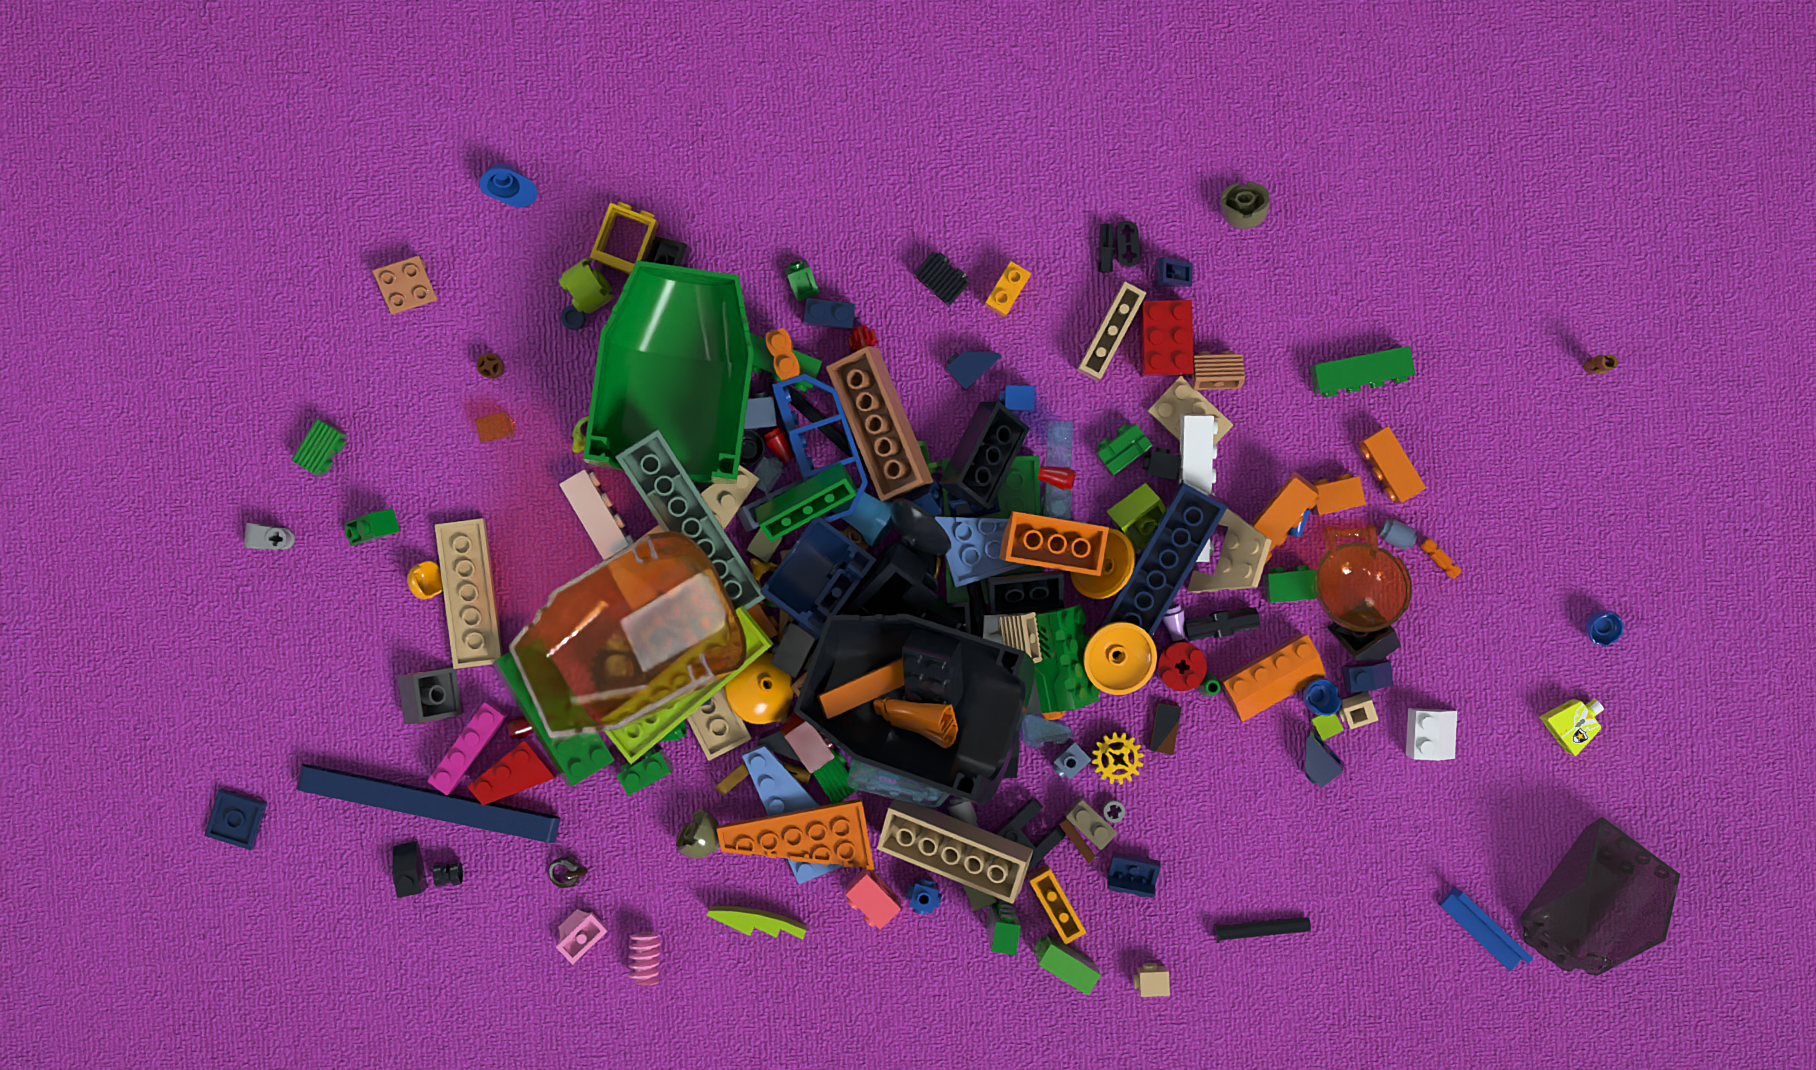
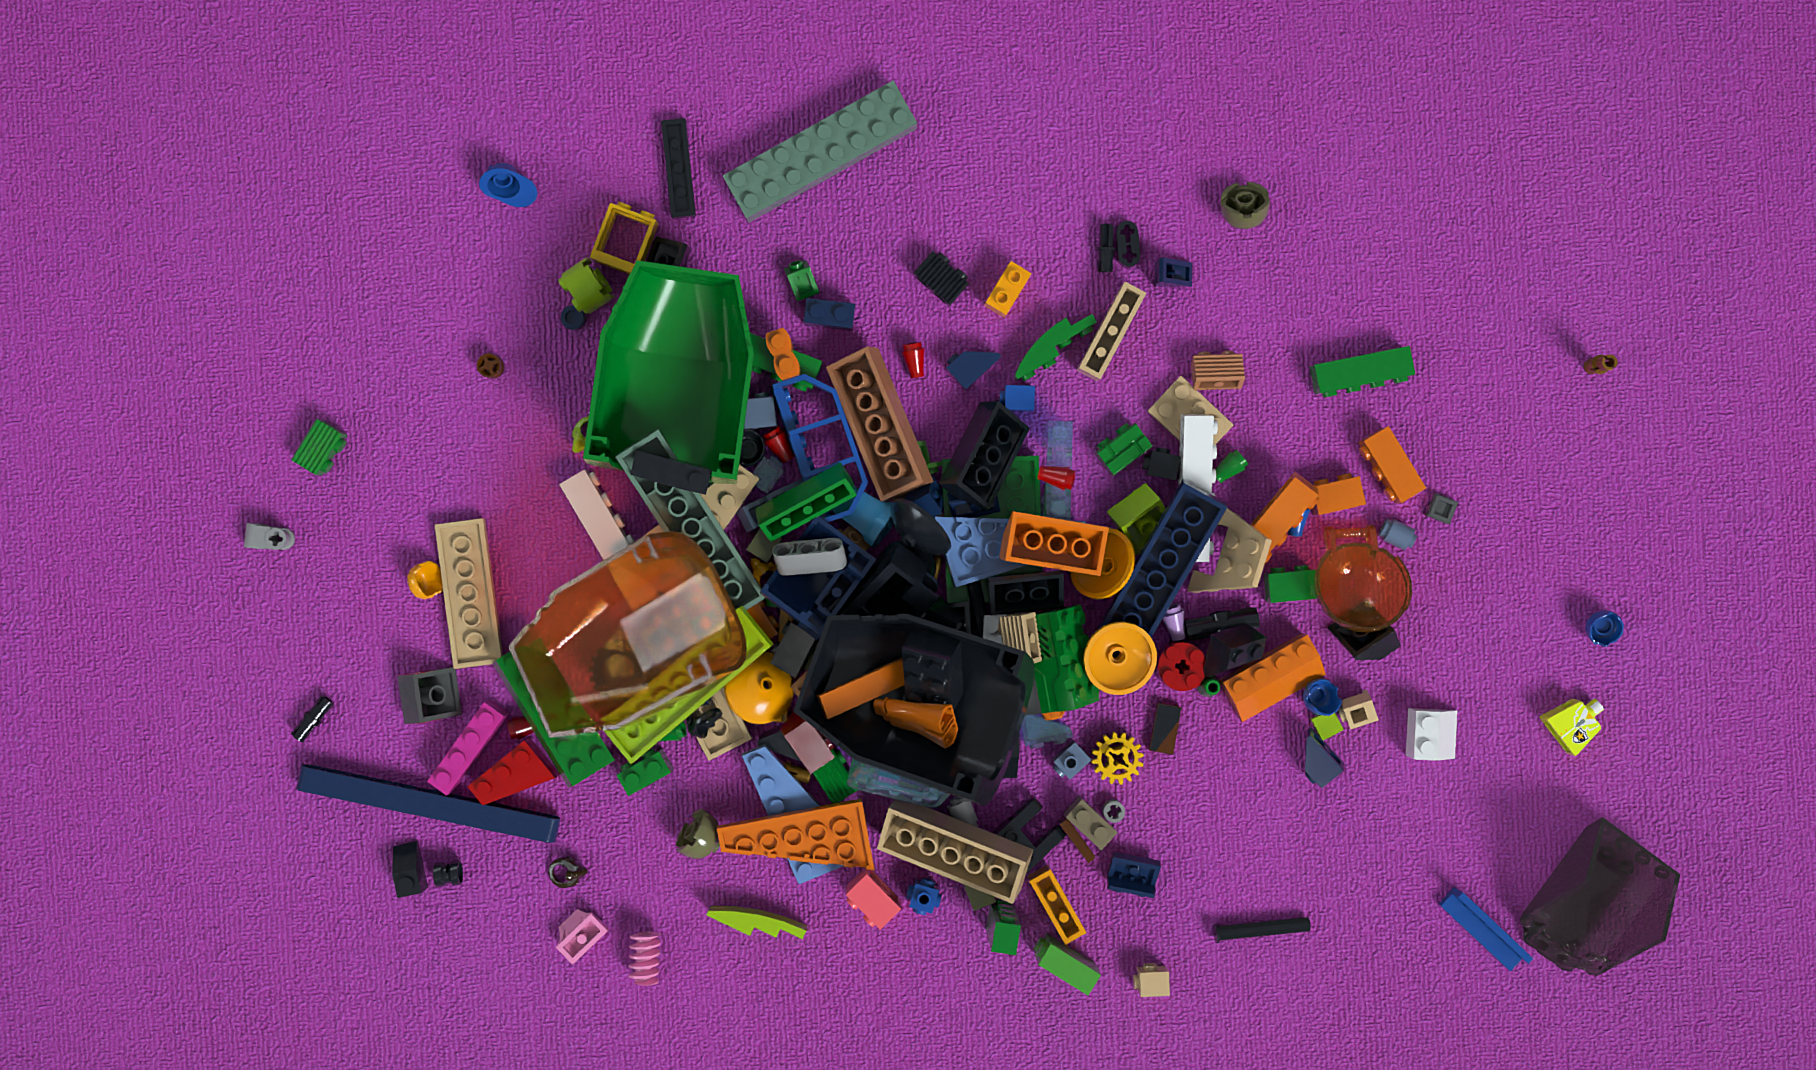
dark blue tile [204,789,268,850] -> none
green slope [344,508,400,546] -> none
nougat hinge [372,255,438,315] -> none
clear orange brick [475,412,516,443] -> none
pearl gold beam [714,762,750,796] -> none
black axle [789,391,871,477] -> none
red gear [847,325,878,352] -> none
red brick [1139,300,1194,377] -> none
dark blue slope [1342,661,1393,693] -> none
orange axle [1421,538,1462,579] -> none
none -> black pin [291,695,334,743]
none -> black slope [630,450,712,495]
none -> black plate [661,118,696,219]
none -> black piece [686,708,723,739]
none -> sand green brick [723,80,917,223]
none -> light grey beam [772,538,847,575]
none -> red cone [901,342,925,378]
none -> green slope [1014,314,1097,382]
none -> black slope [1203,623,1267,678]
none -> green cone [1216,449,1248,483]
none -> dark grey tile [1425,493,1458,525]

